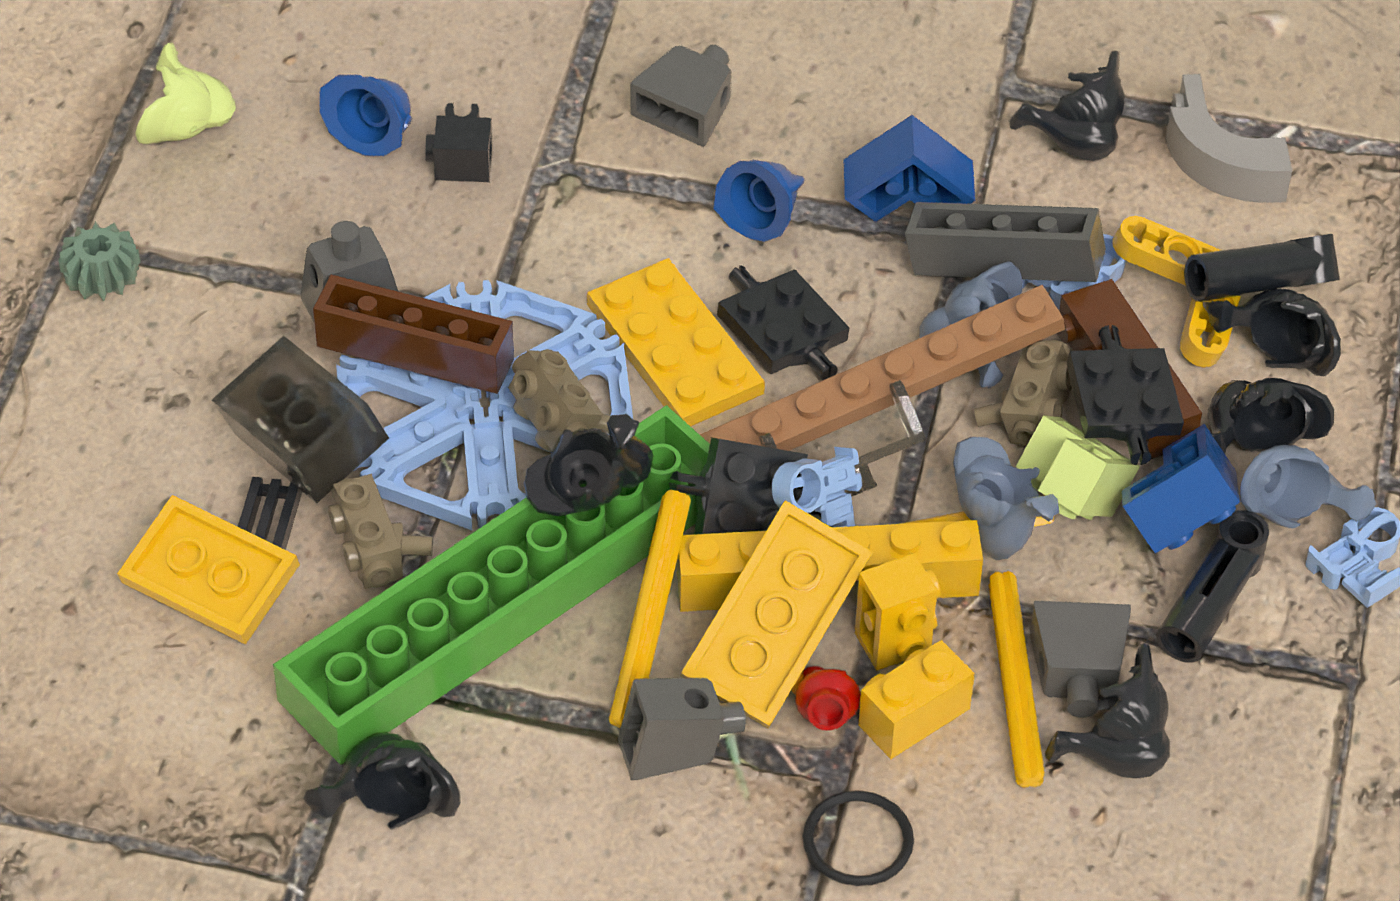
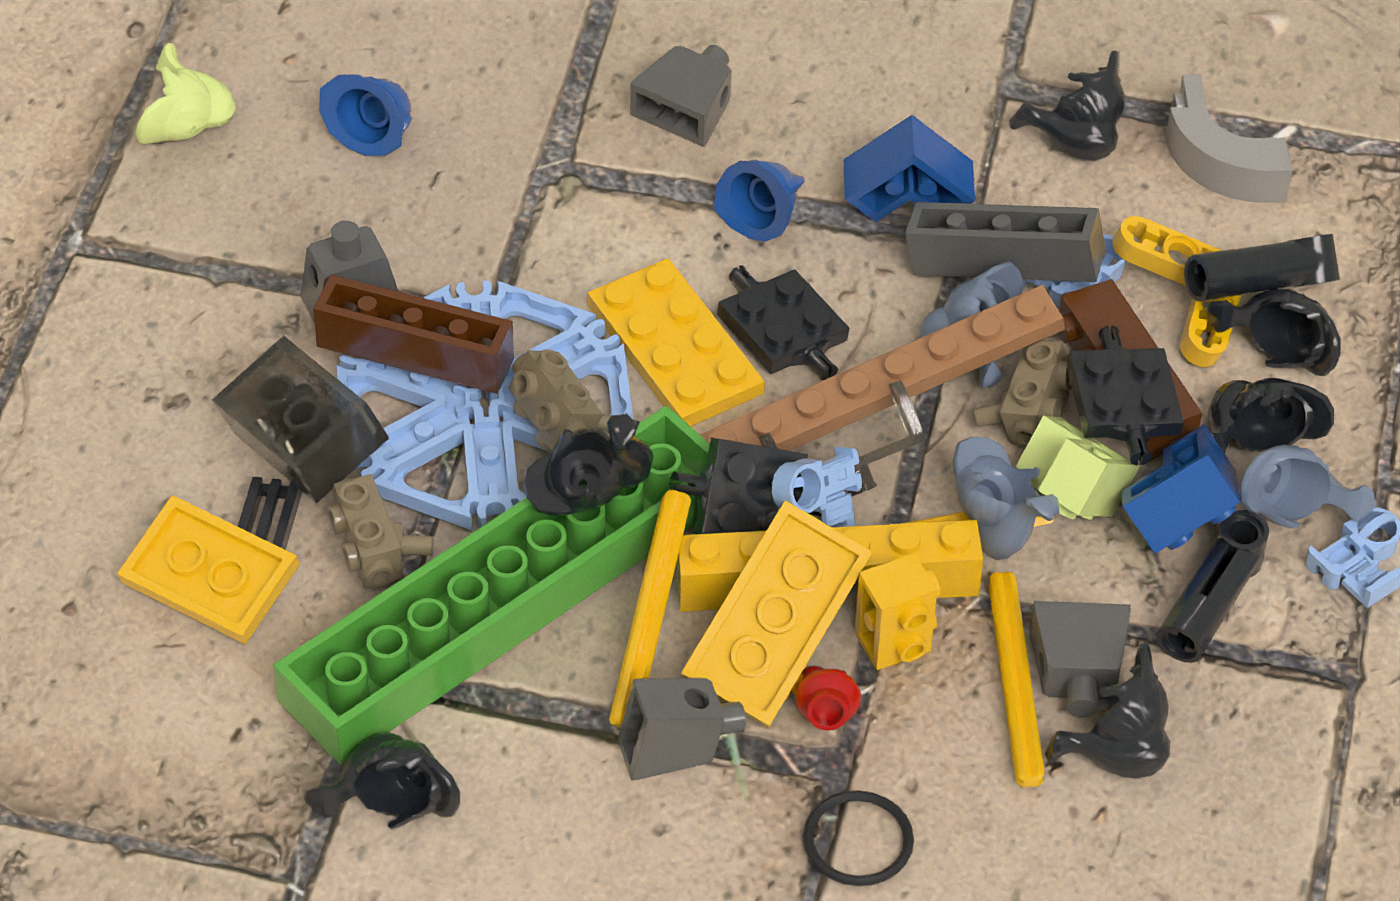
sand green gear [59,221,140,301] -> none
black brick [425,103,493,182] -> none
yellow brick [858,640,974,759] -> none

